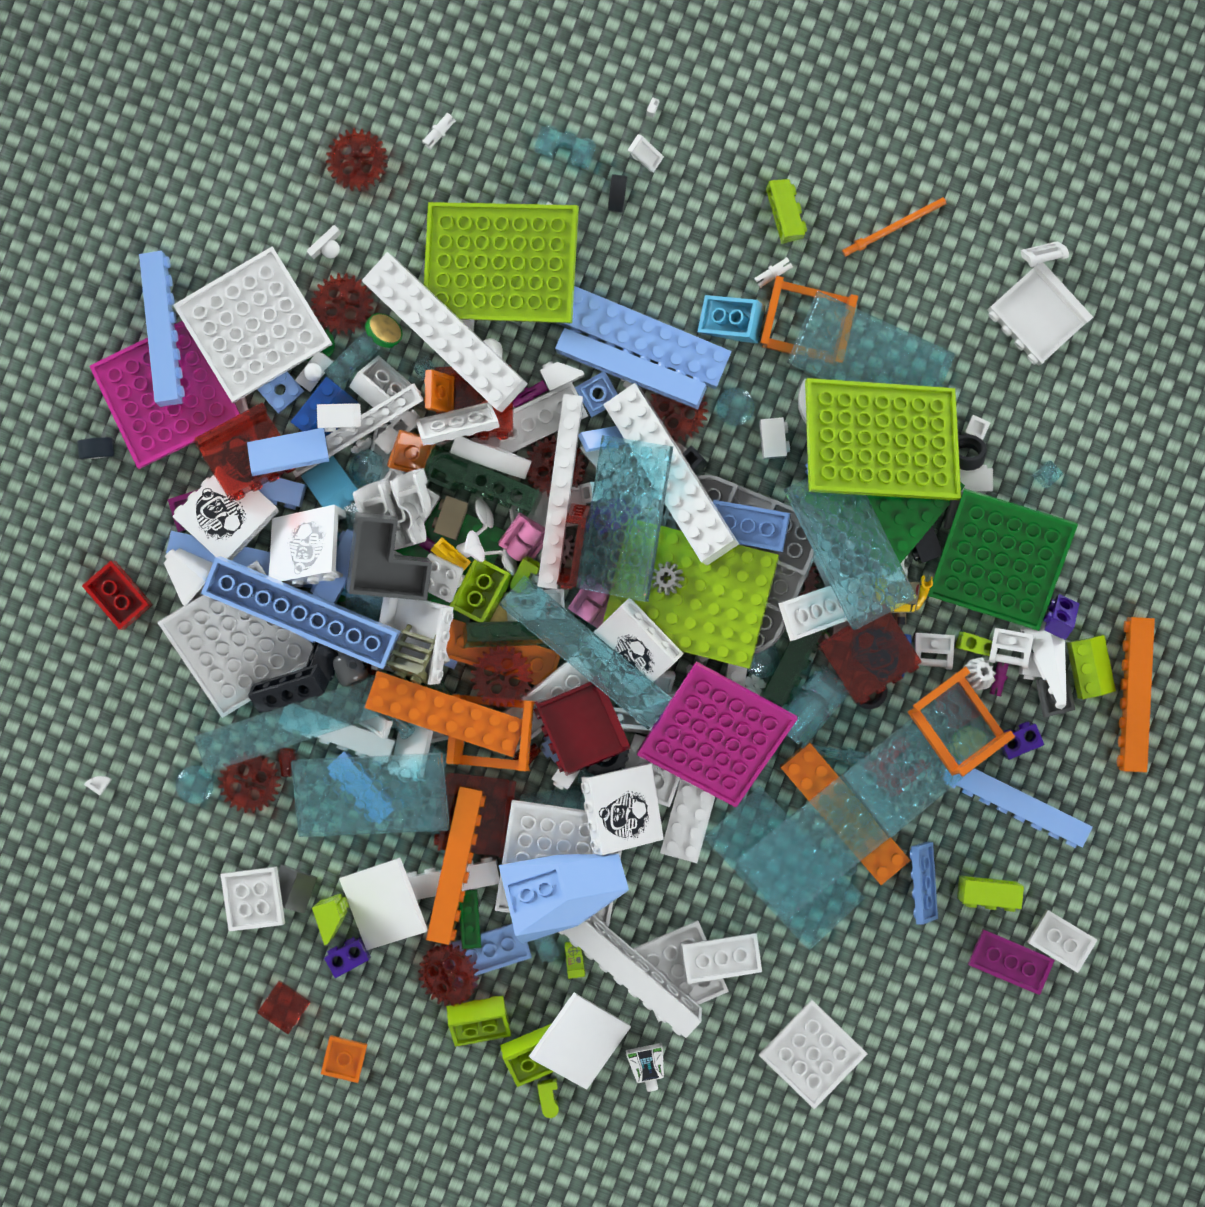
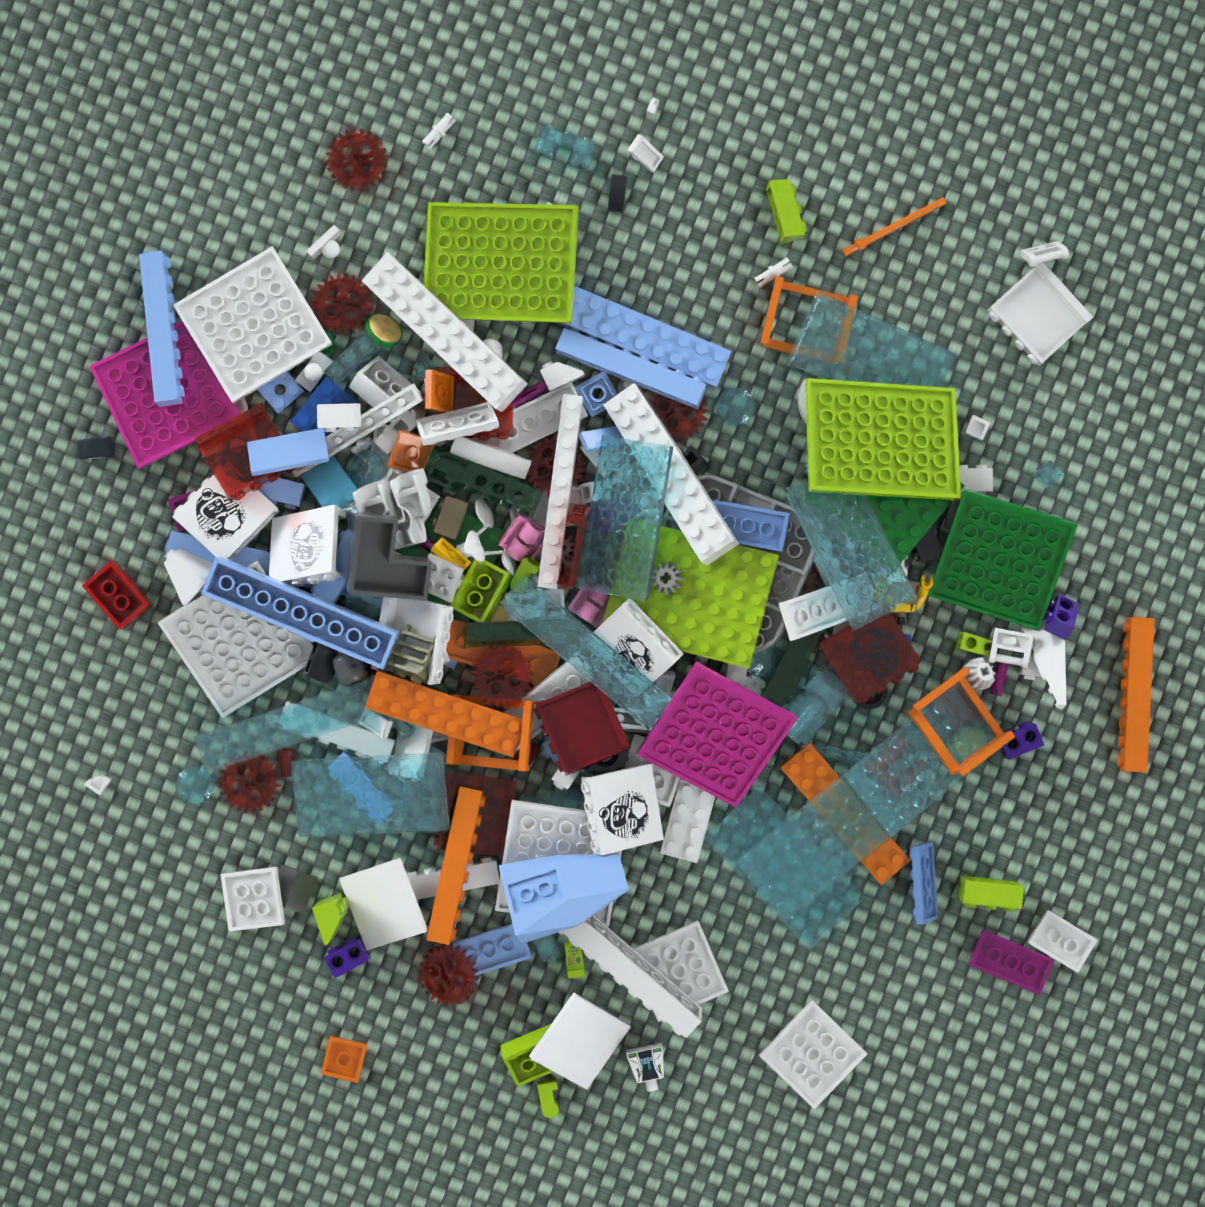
black brick [248,664,329,713] -> none
clear red tile [257,980,311,1034] -> none
lime slope [446,996,511,1047] -> none
green tile [459,890,482,949] -> none
white plate [681,933,762,984] -> none
medium azure slope [697,295,766,343] -> none
white brick [759,417,790,459] -> none
white plate [913,633,955,670] -> none
light blue brick [941,759,1093,848] -> none
black tyre [958,434,987,471] -> none
dark grey slope [1036,672,1075,718] -> none
lime slope [1066,635,1116,699] -> none

